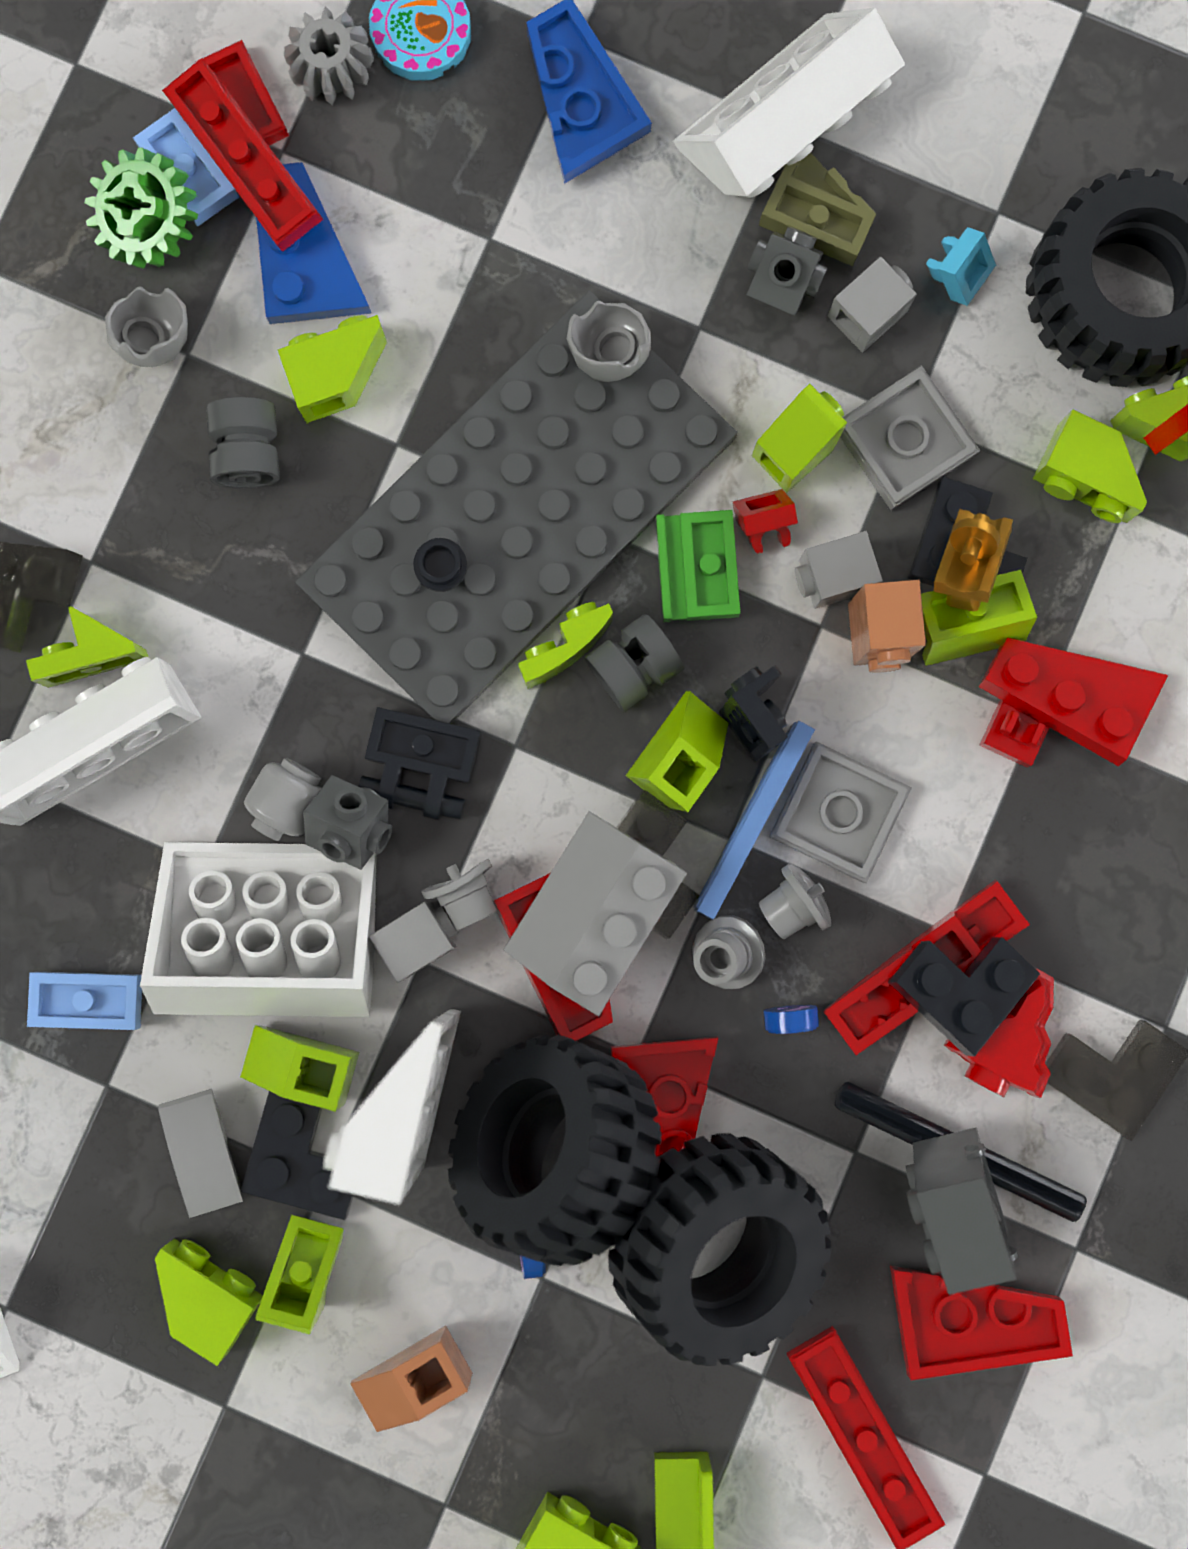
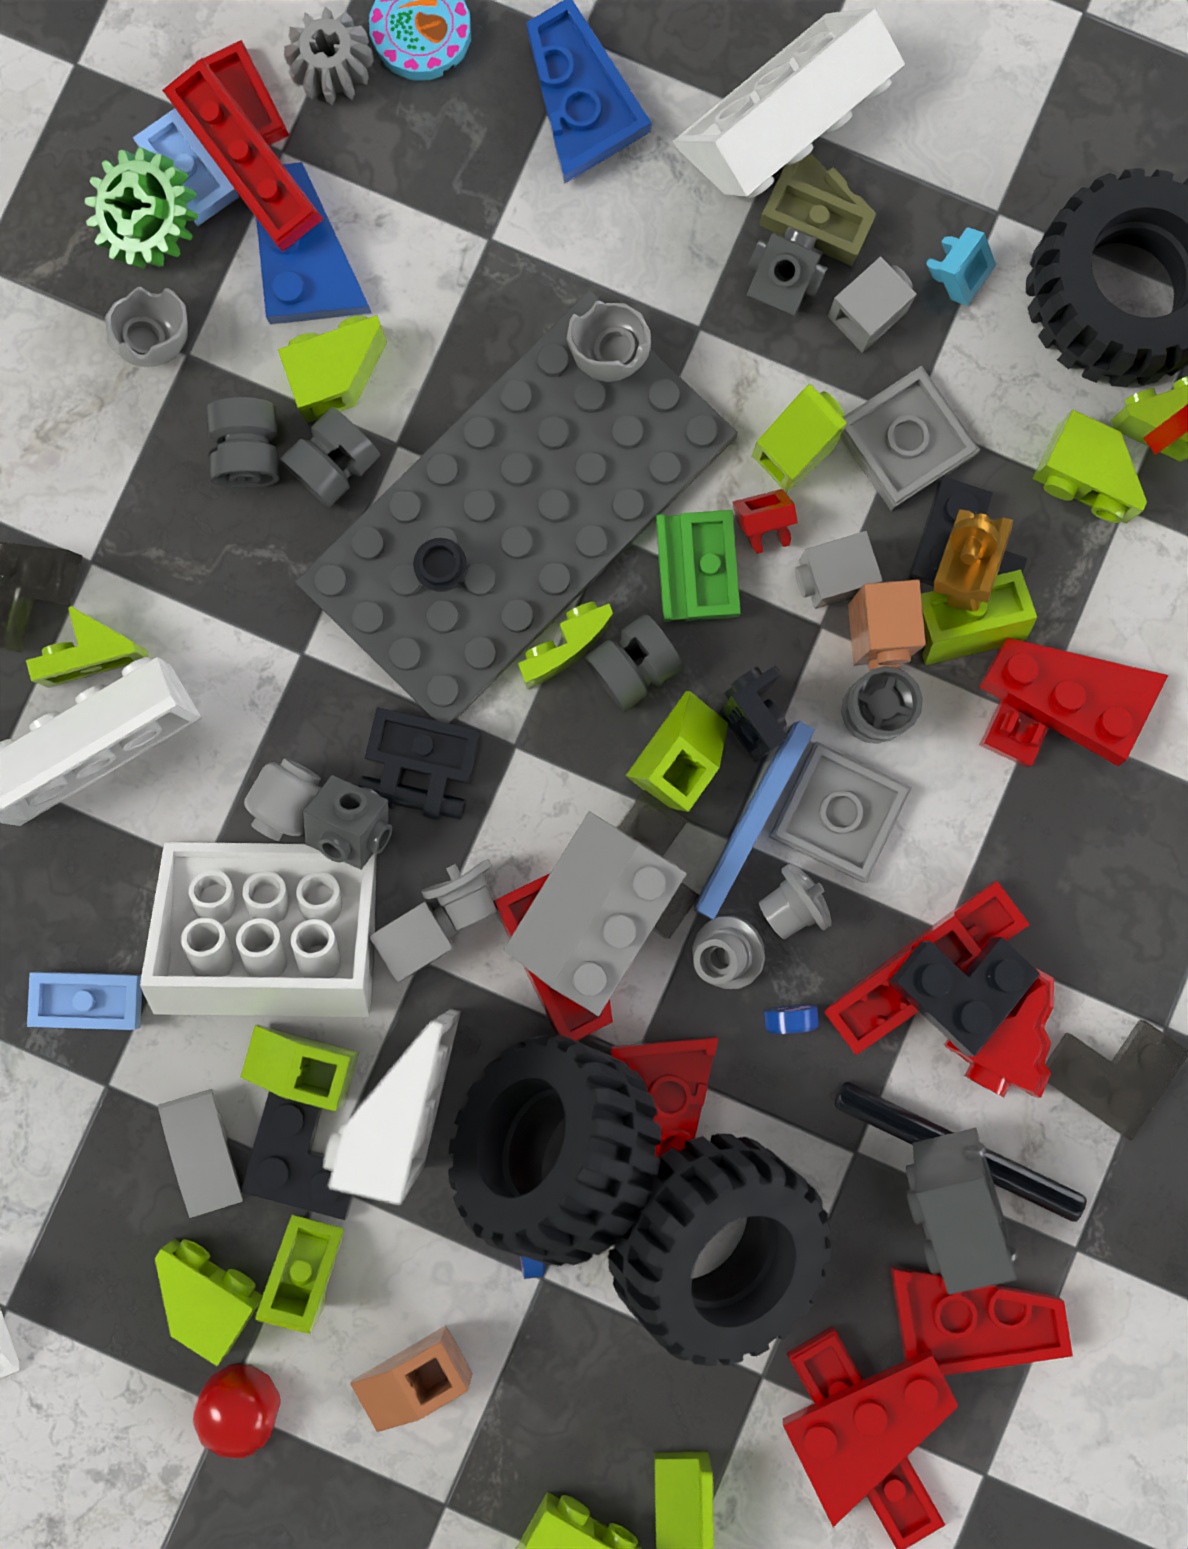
none -> red hair [193,1364,281,1459]
none -> dark grey wheel [279,407,381,508]
none -> red wing [783,1349,958,1527]
none -> dark grey wheel [841,666,923,744]

